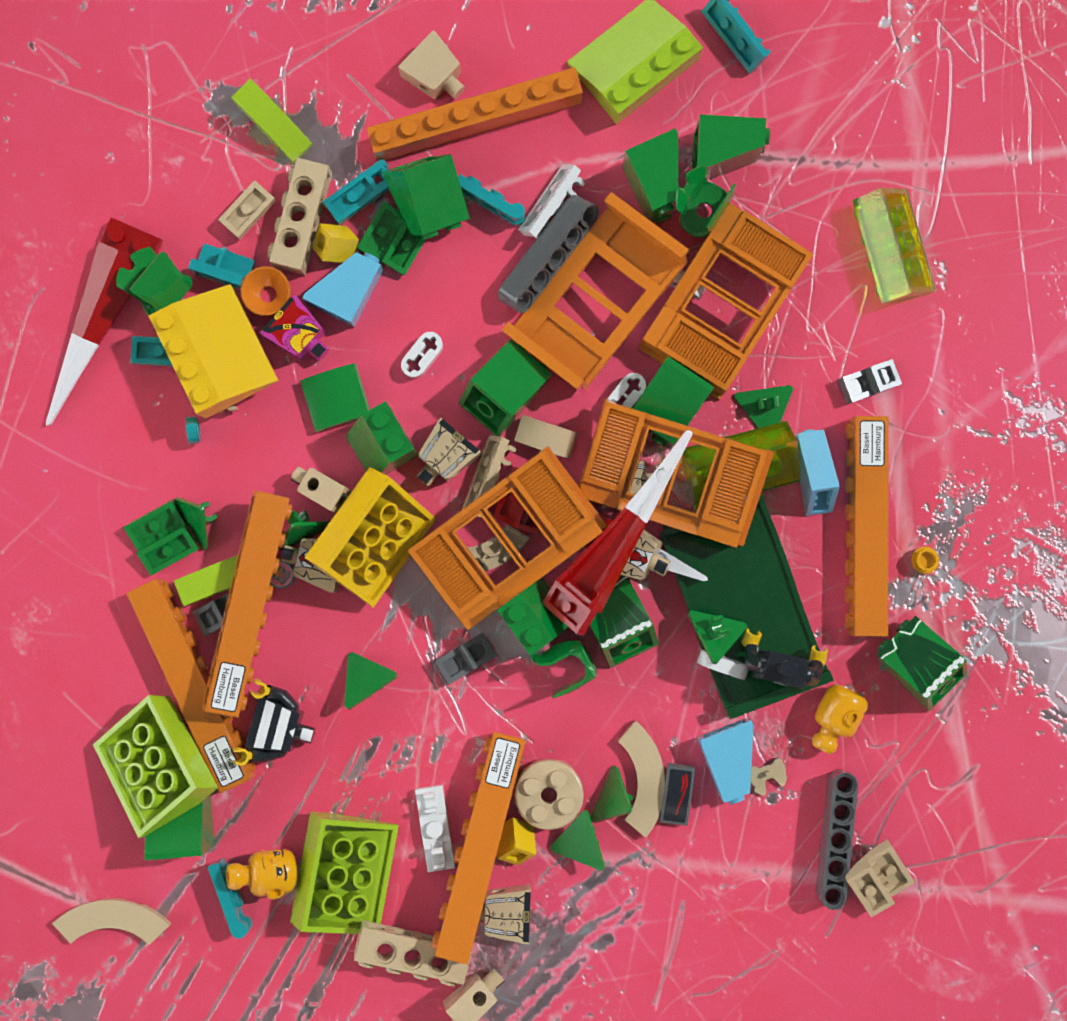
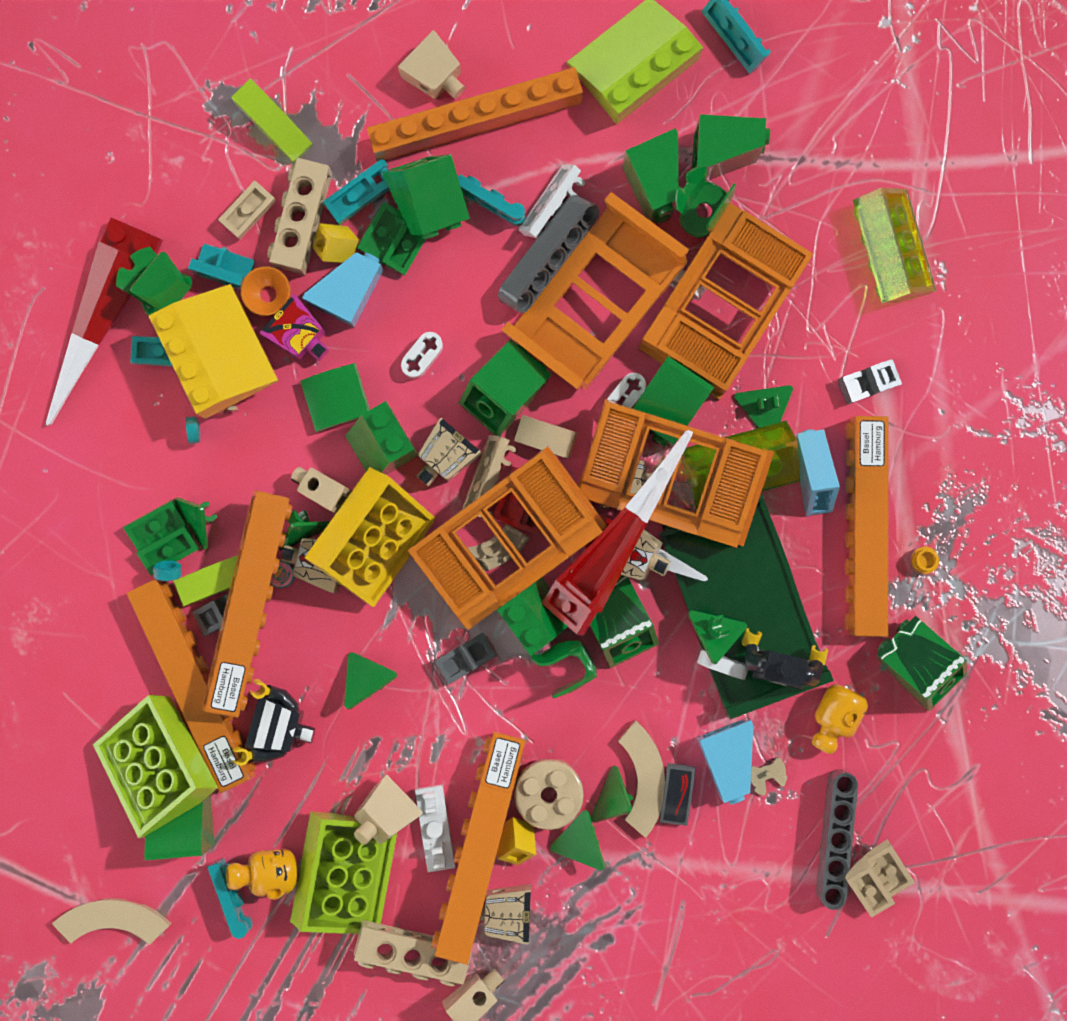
none -> teal tile [153,560,182,581]
none -> tan torso [354,775,423,845]

